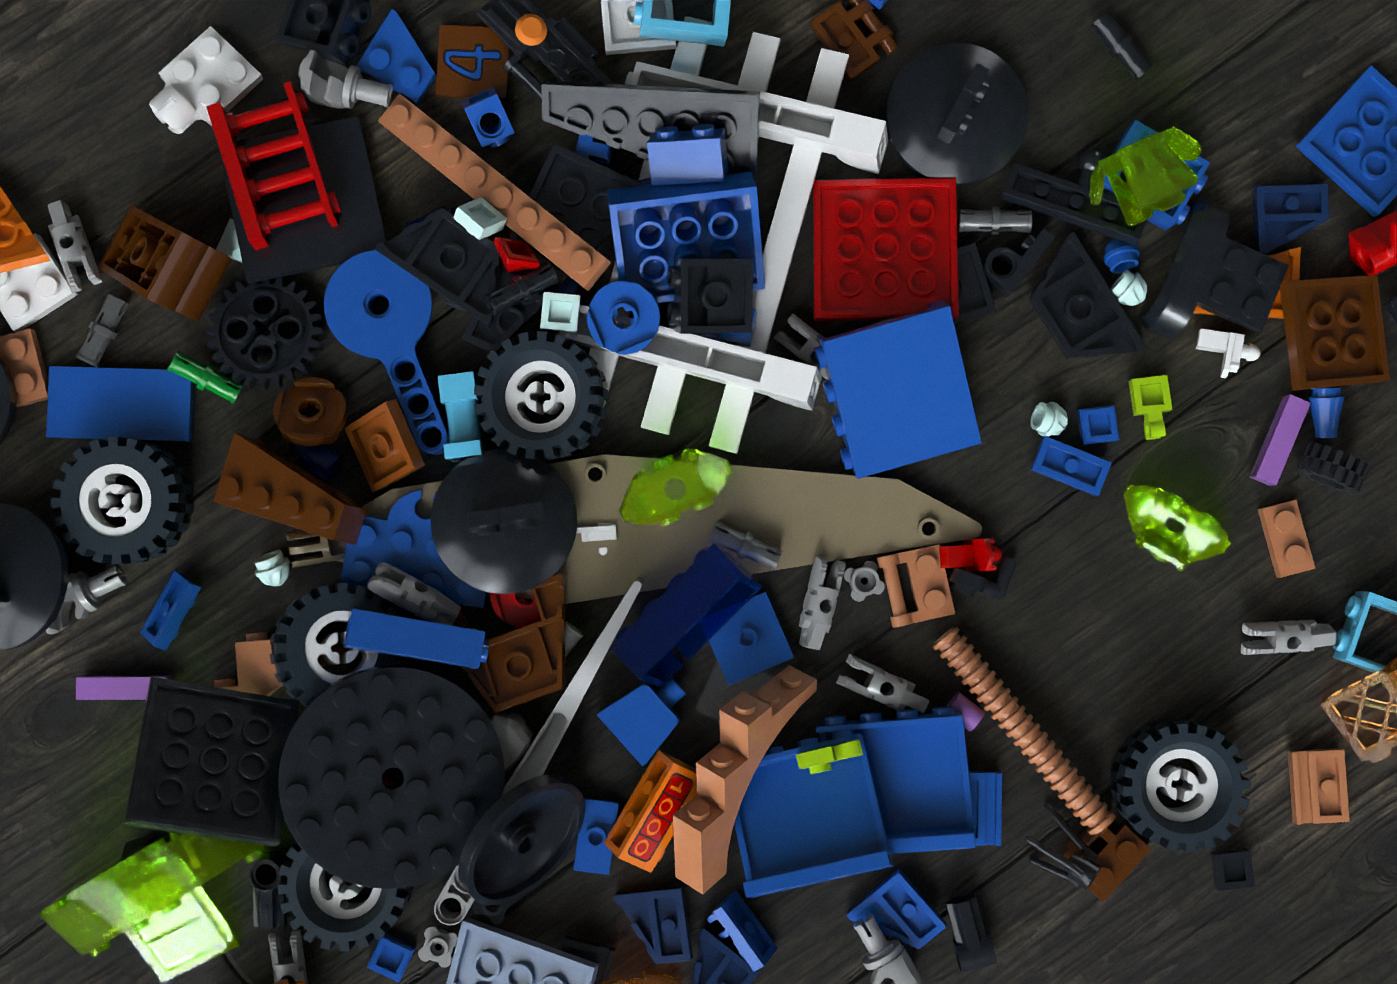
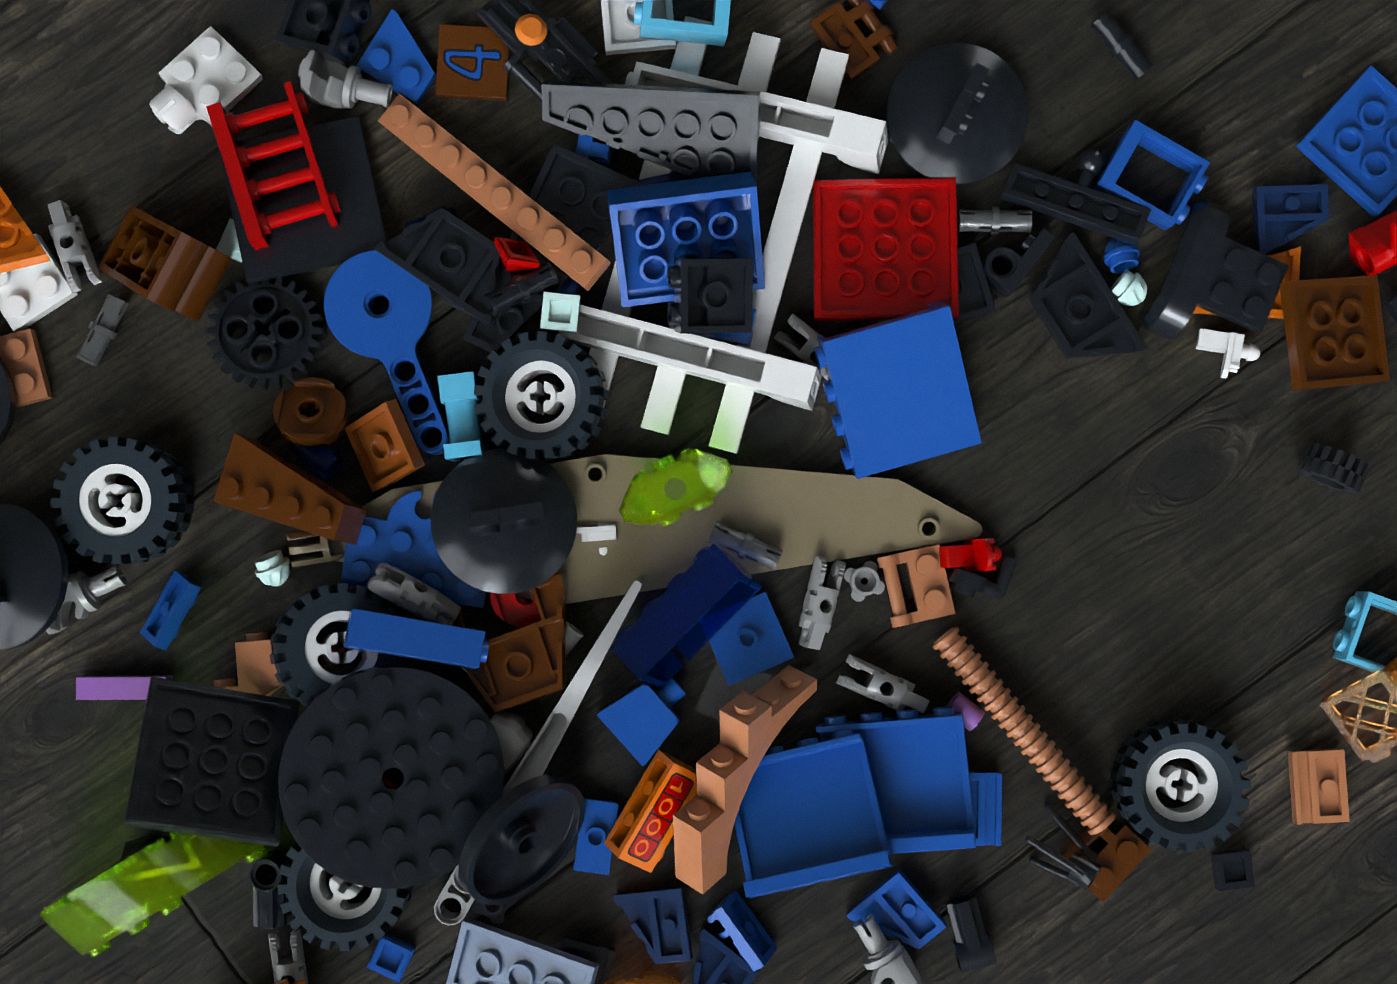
blue tile [46,366,194,442] -> none
clear neon green piece [101,858,240,983] -> none
green pin [168,350,244,404] -> none
light grey plate [418,926,458,968] -> none
light aqua plate [453,197,507,240] -> none
blue brick [461,86,515,148] -> none
blue plate [587,280,661,355] -> none
brick [647,124,729,186] -> none
lime plate [796,740,864,774] -> none
blue plate [1030,436,1112,496] -> none
light aqua plate [1031,402,1068,437] -> none
blue tile [1077,405,1119,445] -> none
clear neon green piece [1090,127,1201,226] -> none
clear neon green piece [1123,484,1231,572] -> none
lime plate [1129,375,1172,440] -> none
light grey hinge [1240,620,1336,655] -> none
medium lavender piece [1249,394,1311,486] -> none
nougat plate [1258,500,1315,578] -> none
blue cone [1307,386,1345,438] -> none

